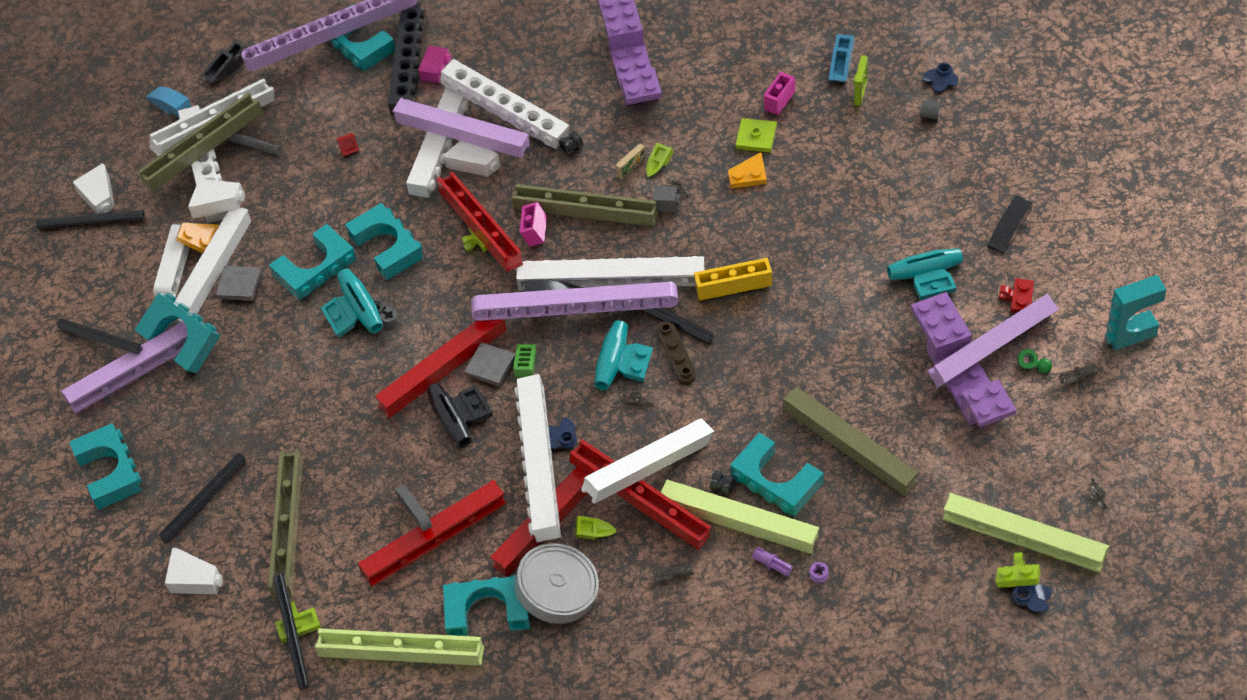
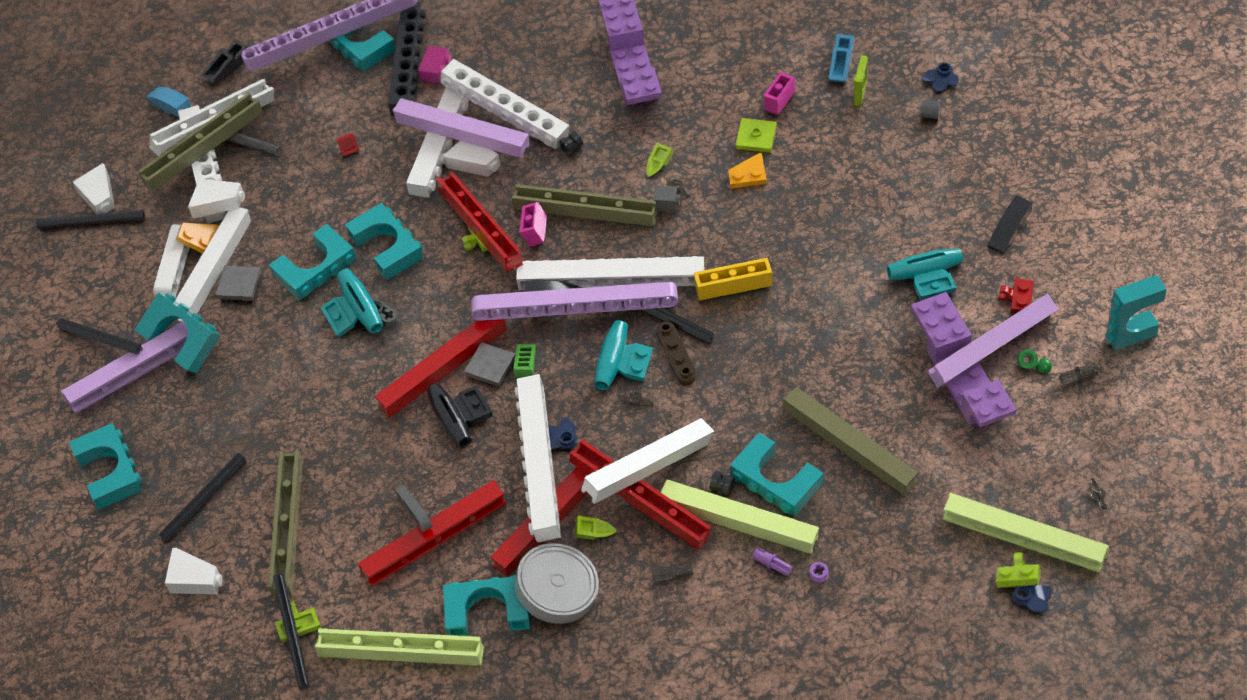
tan tile [616,144,646,179] -> none

